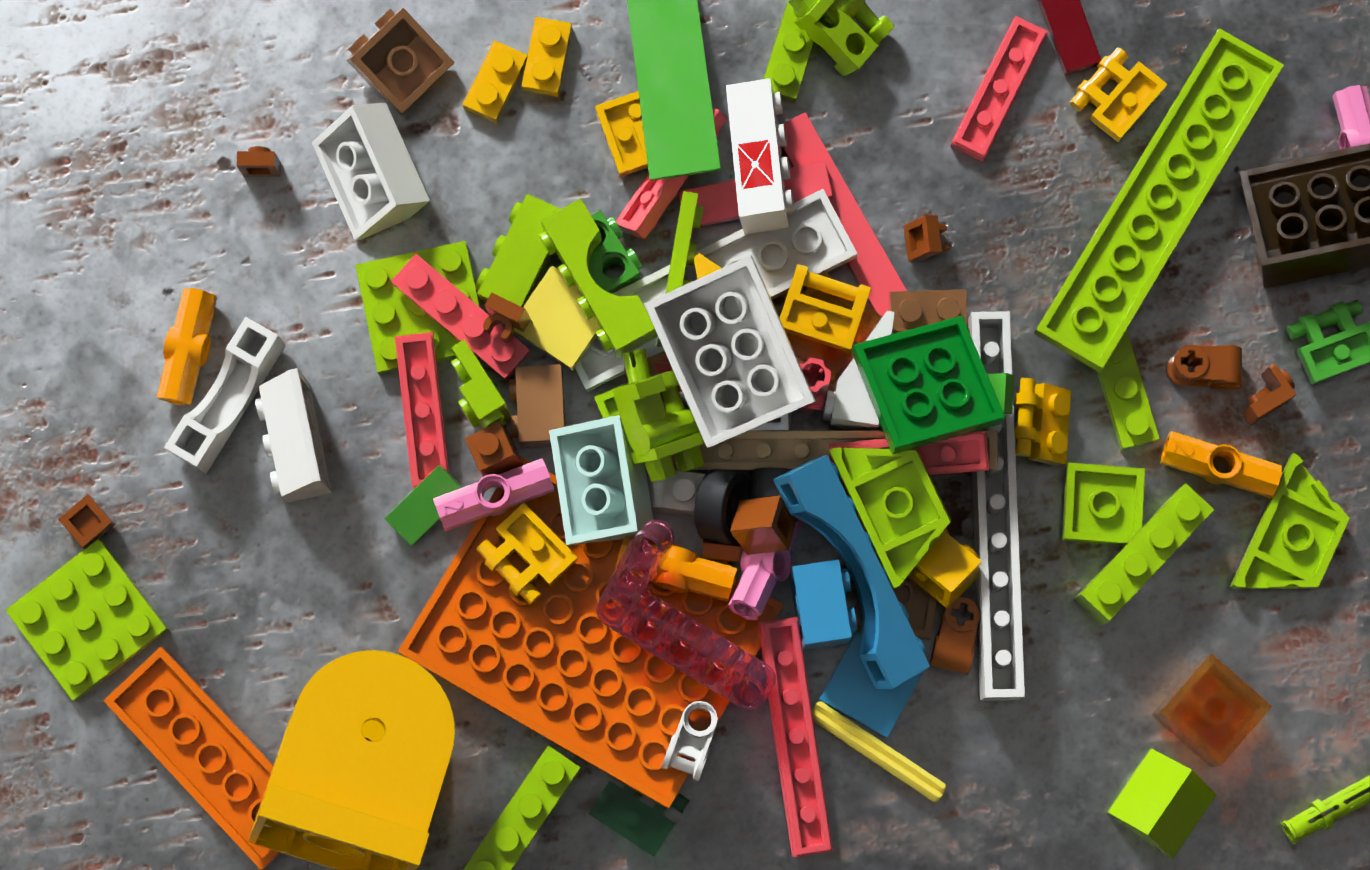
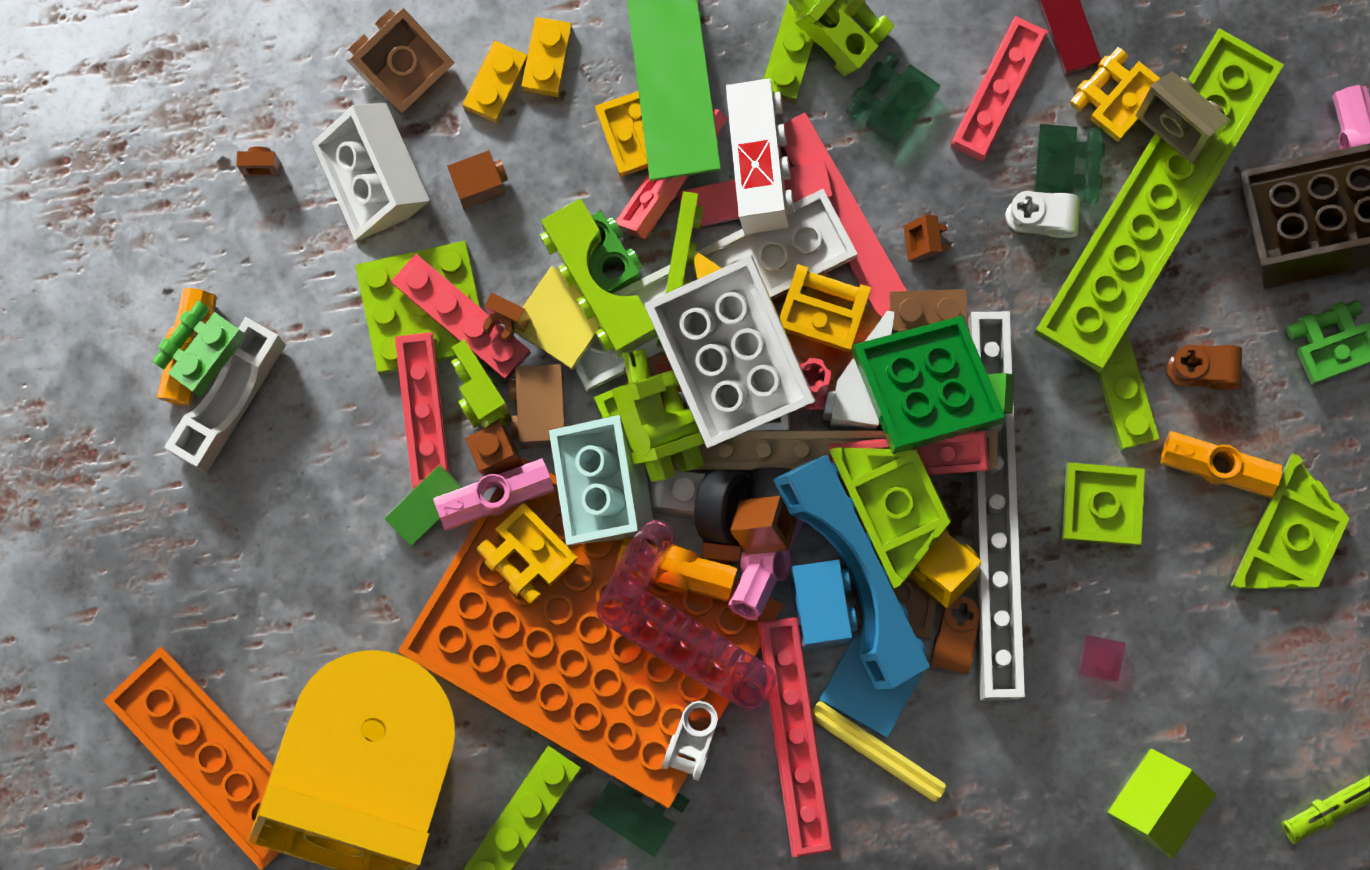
lime plate [5,539,169,702] -> none
dark orange plate [58,494,115,549] -> none
white slope [255,368,332,503] -> none
lime brick [475,194,560,307] -> none
yellow plate [1014,378,1071,466] -> none
lime arch [1074,483,1215,626] -> none
clear orange brick [1152,653,1272,768] -> none
dark orange bracket [1242,363,1297,426] -> none
none -> bright green plate [152,300,247,397]
none -> dark orange brick [447,150,508,210]
none -> clear green plate [845,52,940,147]
none -> white piece [1005,191,1080,238]
none -> clear green plate [1033,124,1106,204]
none -> clear pink plate [1078,635,1125,682]
none -> dark tan slope [1135,71,1230,164]

